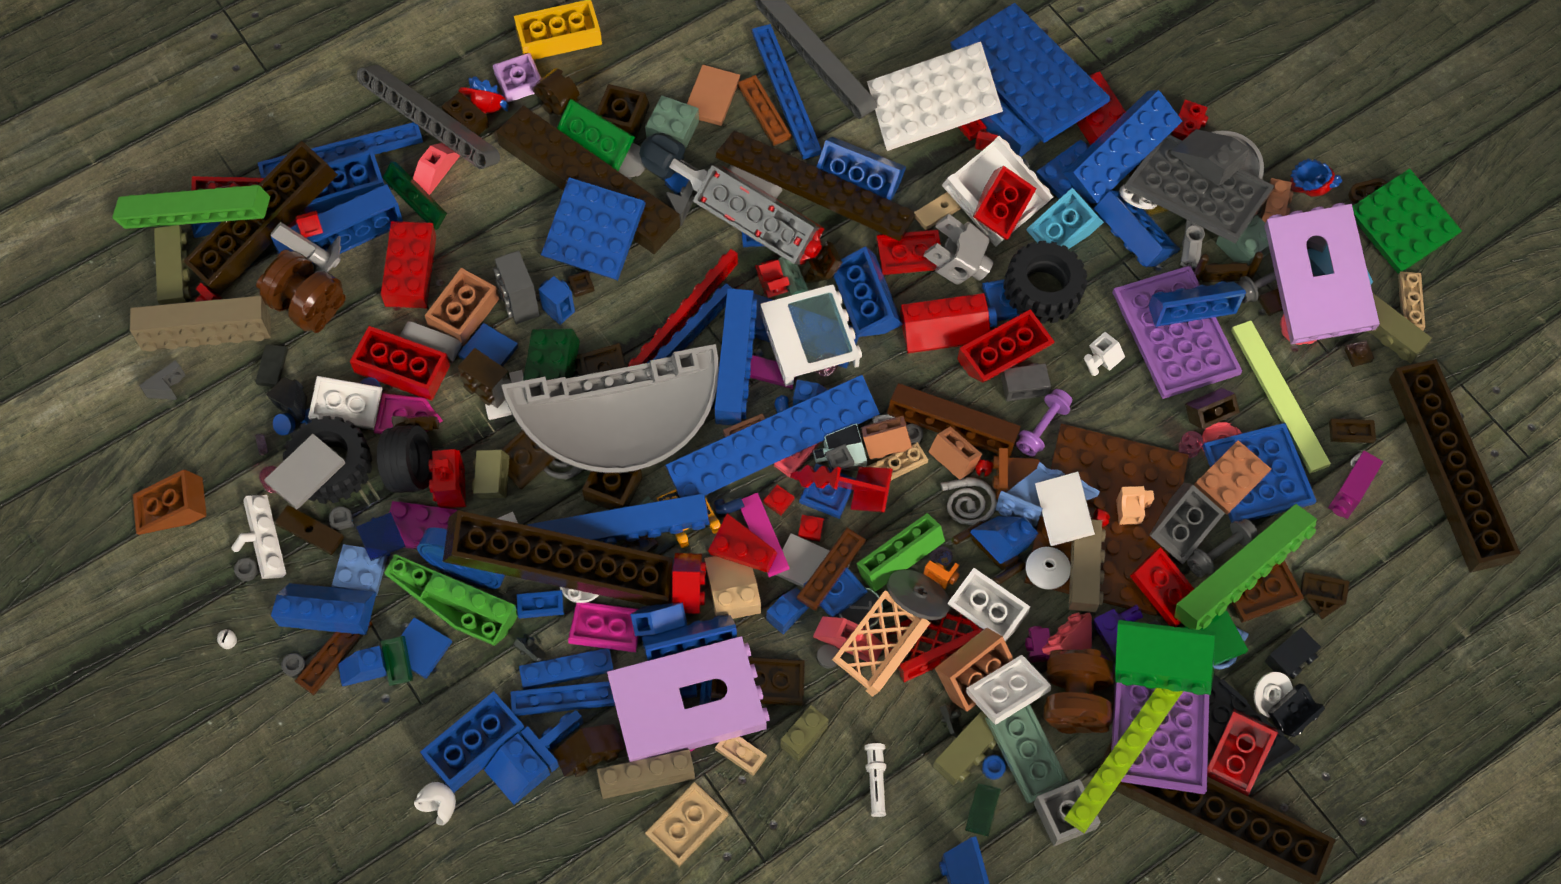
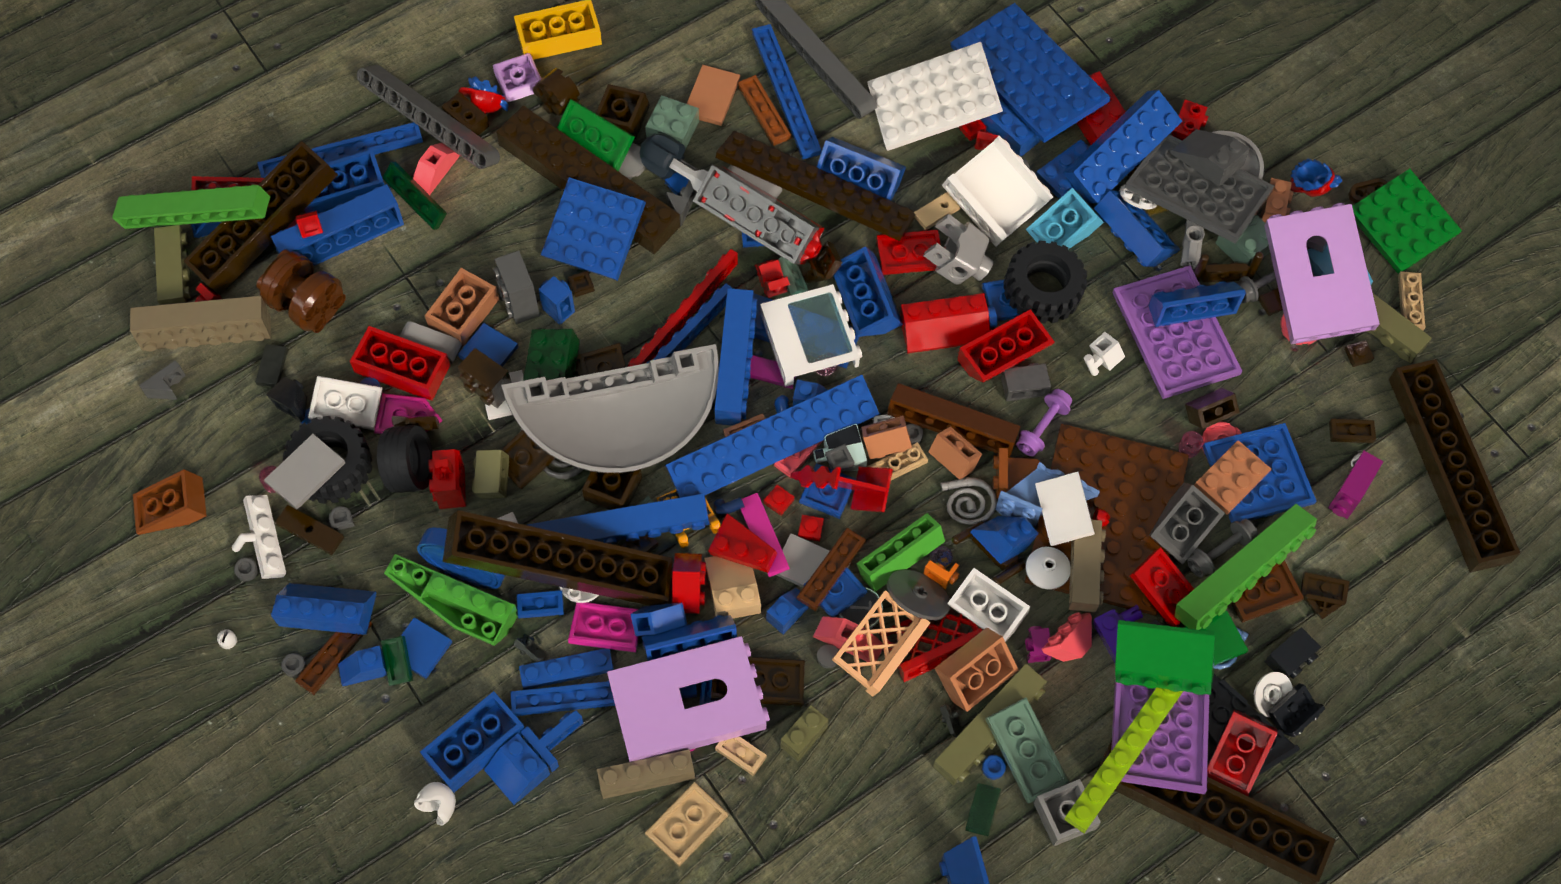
tile [255,433,268,456] -> none
light grey piece [271,222,341,273] -> none
blue tile [273,413,295,435] -> none
medium blue plate [332,544,388,596] -> none
clear blue piece [357,512,406,561] -> none
red brick [381,221,436,308] -> none
magenta plate [382,501,457,549] -> none
dark brown brick [553,724,625,777] -> none
white pin [864,743,886,817] -> none
white plate [966,655,1051,725] -> none
red slope [973,165,1037,240] -> none
red hinge [975,460,993,477] -> none
reddish brown wheel [1043,649,1115,734] -> none
light nougat brick [1116,486,1154,525] -> none
yellowish green tile [1231,321,1331,474] -> none

